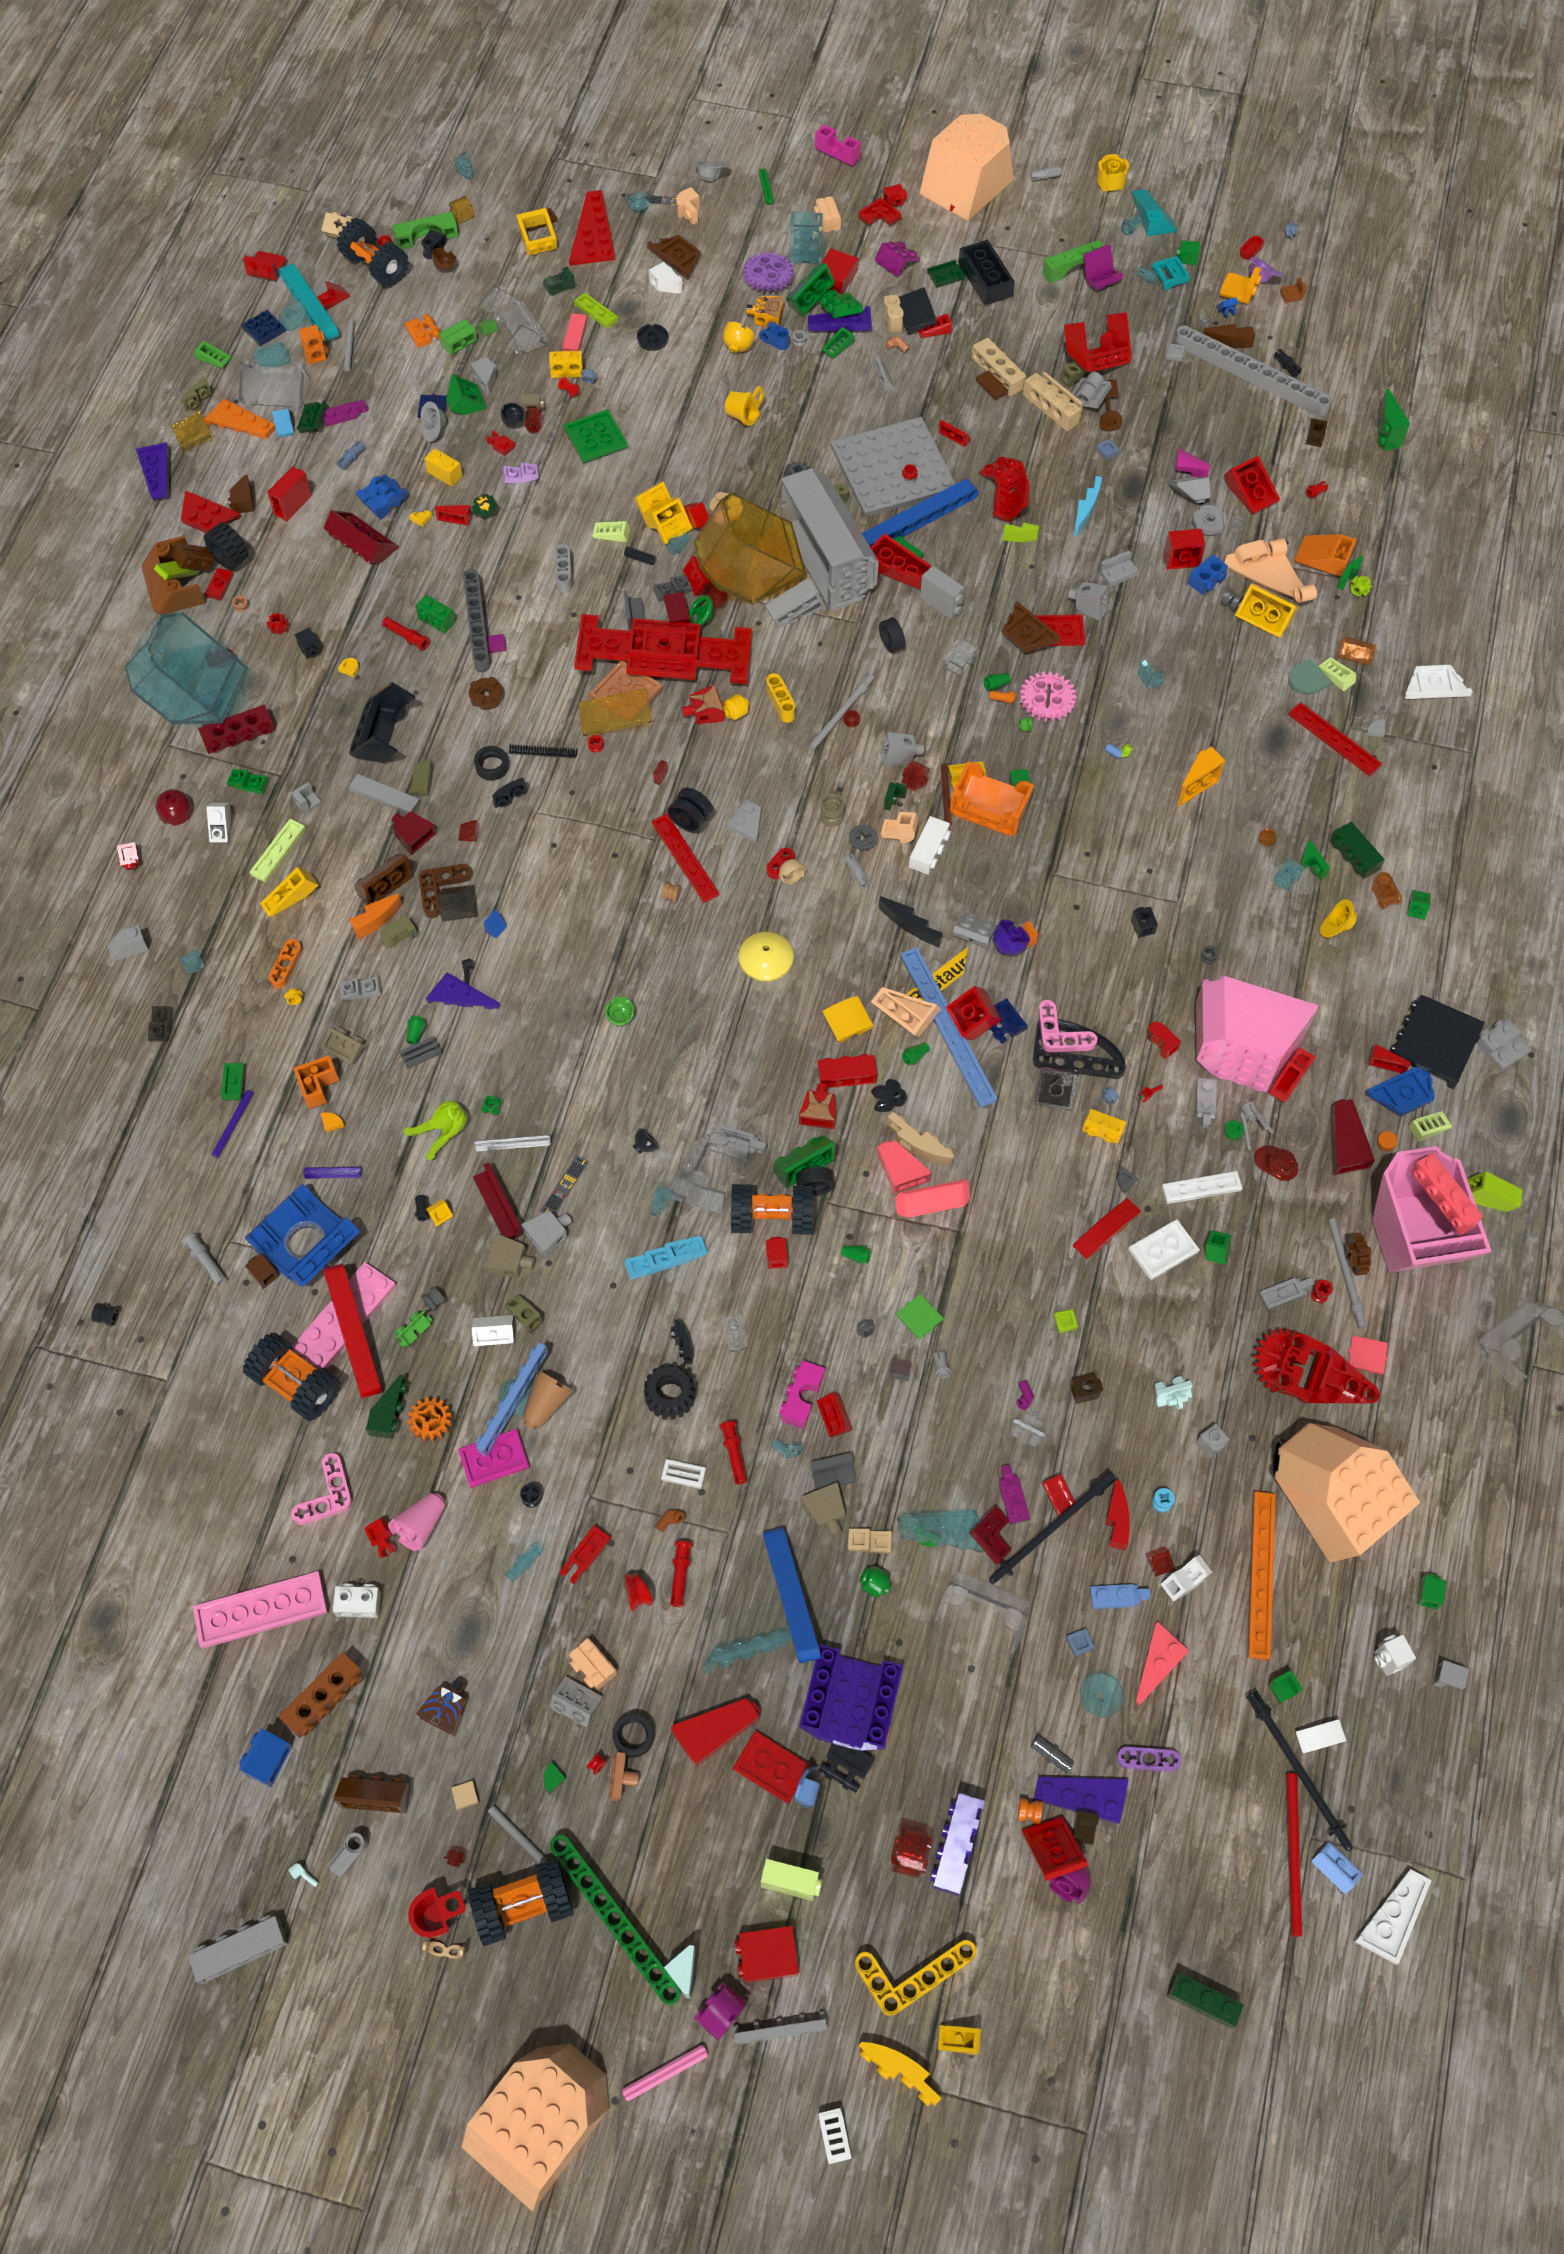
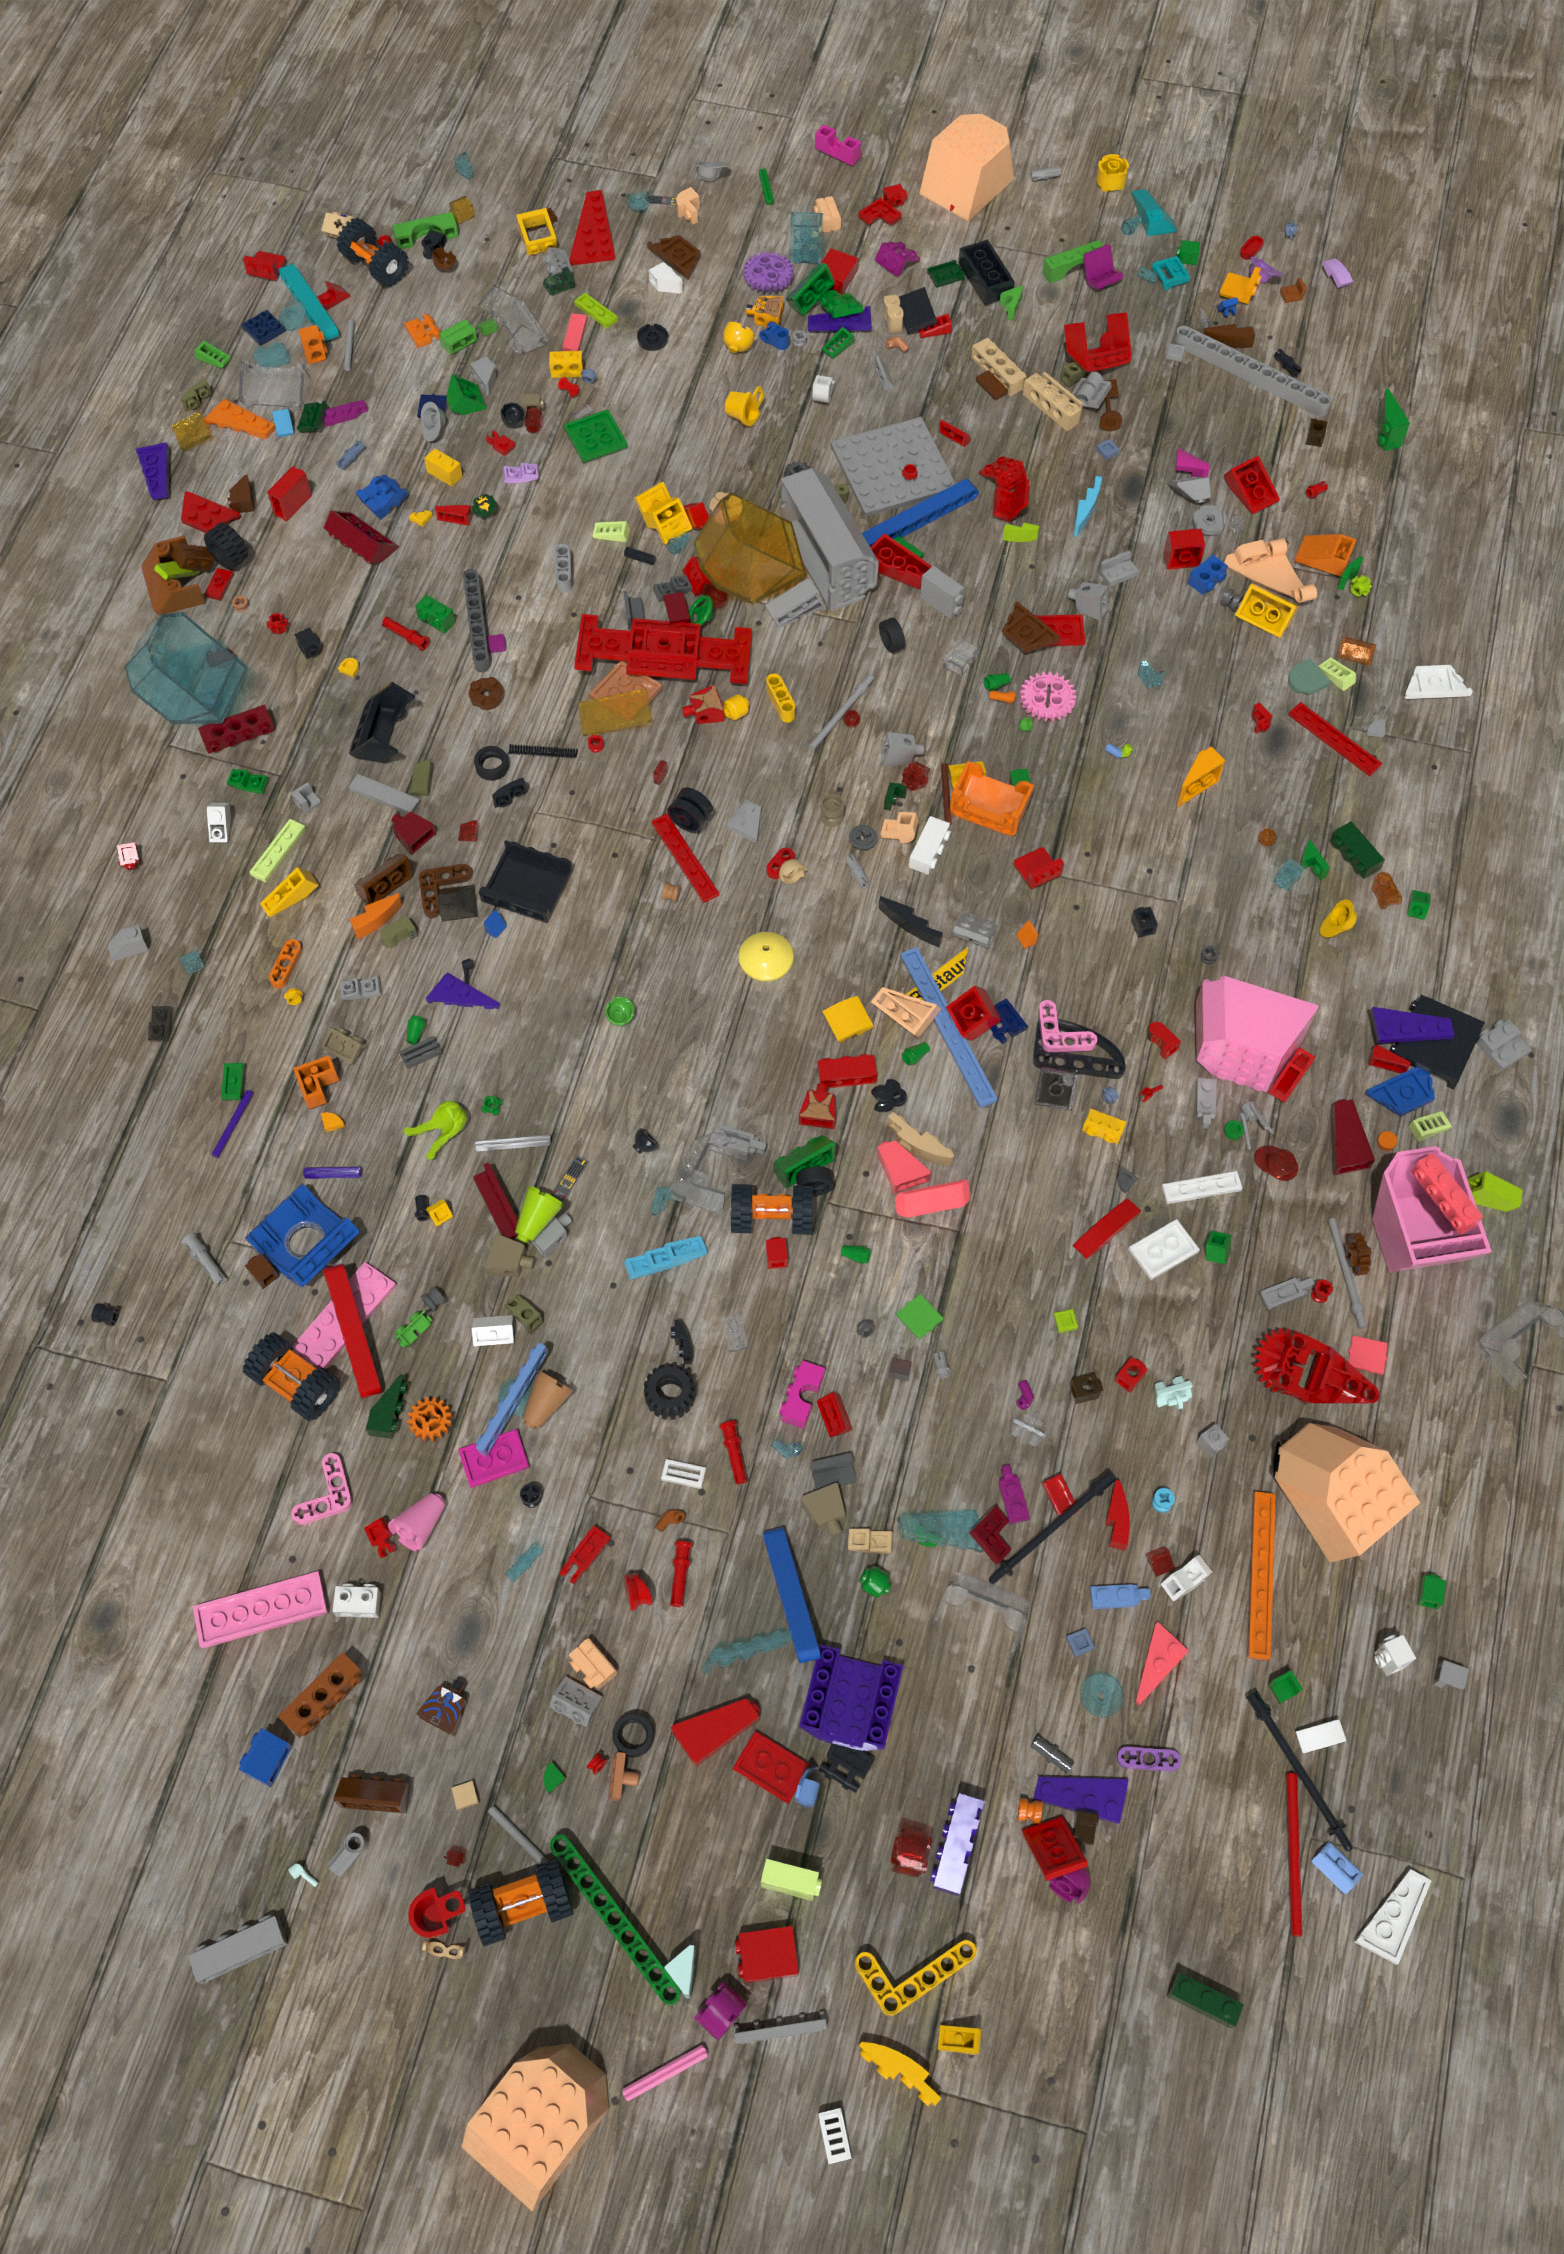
dark red cylinder [155,789,193,826] -> none
dark purple cylinder [993,919,1030,955] -> none
none -> black panel [479,840,573,923]
none -> lime cone [515,1186,563,1243]
none -> light grey bracket [543,247,573,277]
none -> clear pin [572,404,593,421]
none -> white brick [813,375,835,403]
none -> bright green slope [1000,286,1023,320]
none -> red bracket [1013,847,1064,889]
none -> red brick [1115,1357,1148,1394]
none -> red bracket [1251,702,1273,734]
none -> lavender slope [1322,258,1353,288]
none -> dark purple wing [1371,1007,1454,1043]

